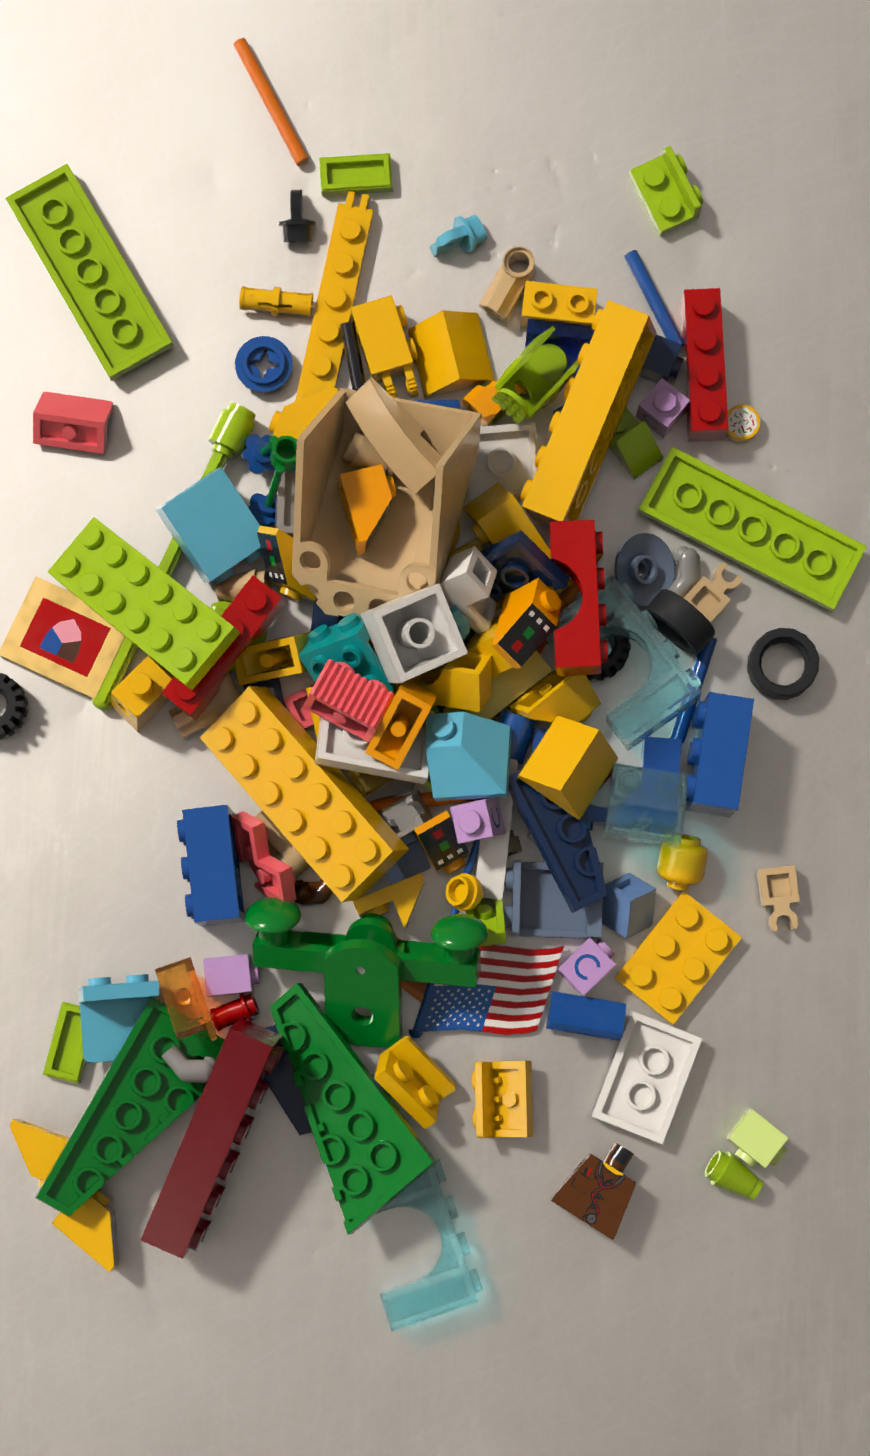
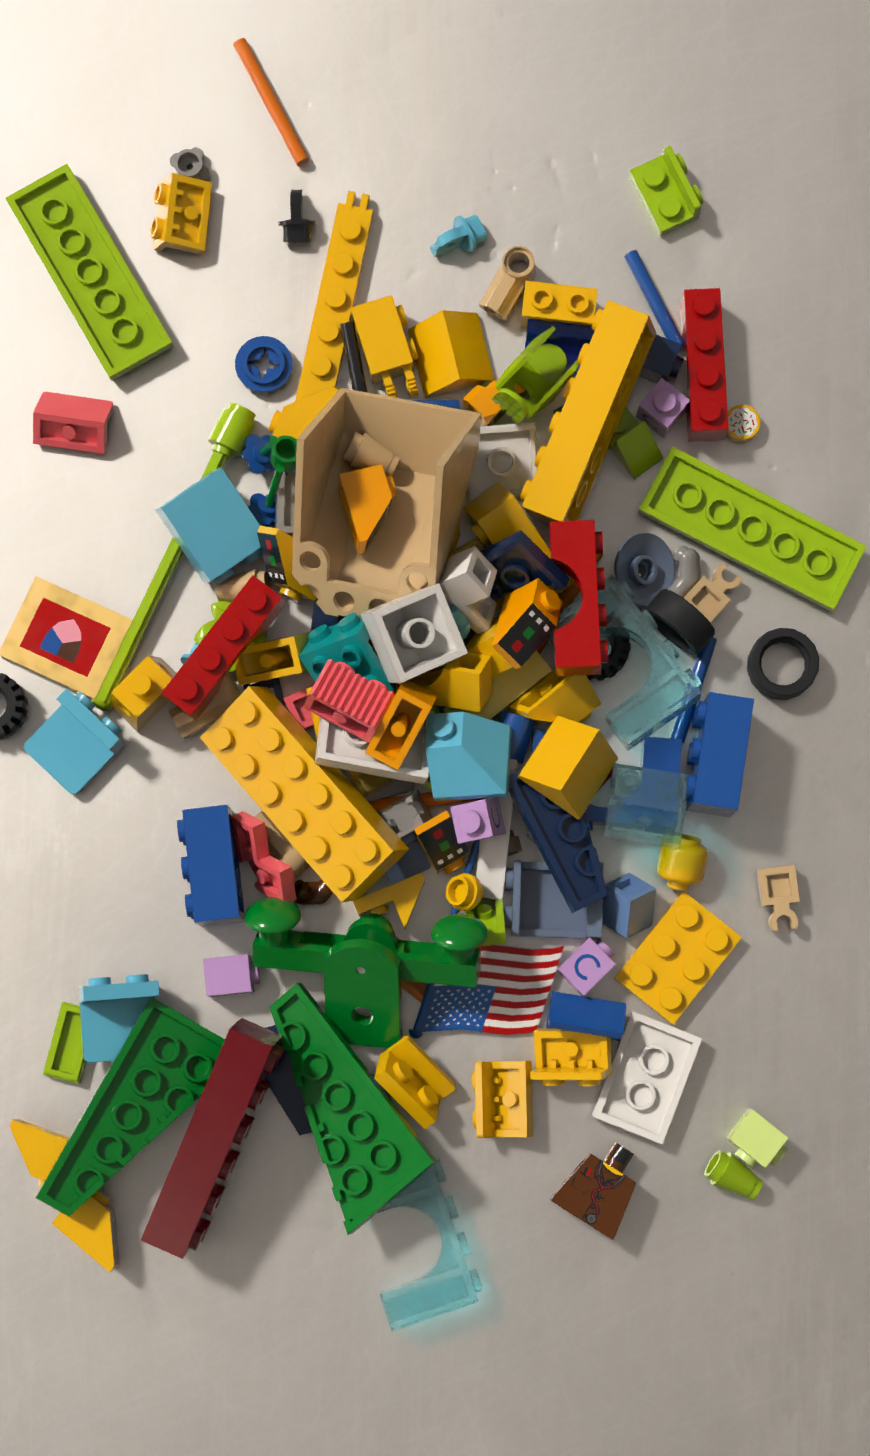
lime plate [47,517,240,690] -> none
clear orange panel [155,957,218,1041] -> none
light grey arm [161,1044,216,1083] -> none
red pin [210,993,260,1031] -> none
yellow pin [239,286,314,317] -> none
lime tile [319,153,393,196] -> none
tan slope [345,377,442,495] -> none
none -> medium azure bracket [24,688,126,795]
none -> yellow bracket [150,173,212,255]
none -> light grey plate [170,147,210,181]
none -> yellow bracket [530,1028,612,1086]

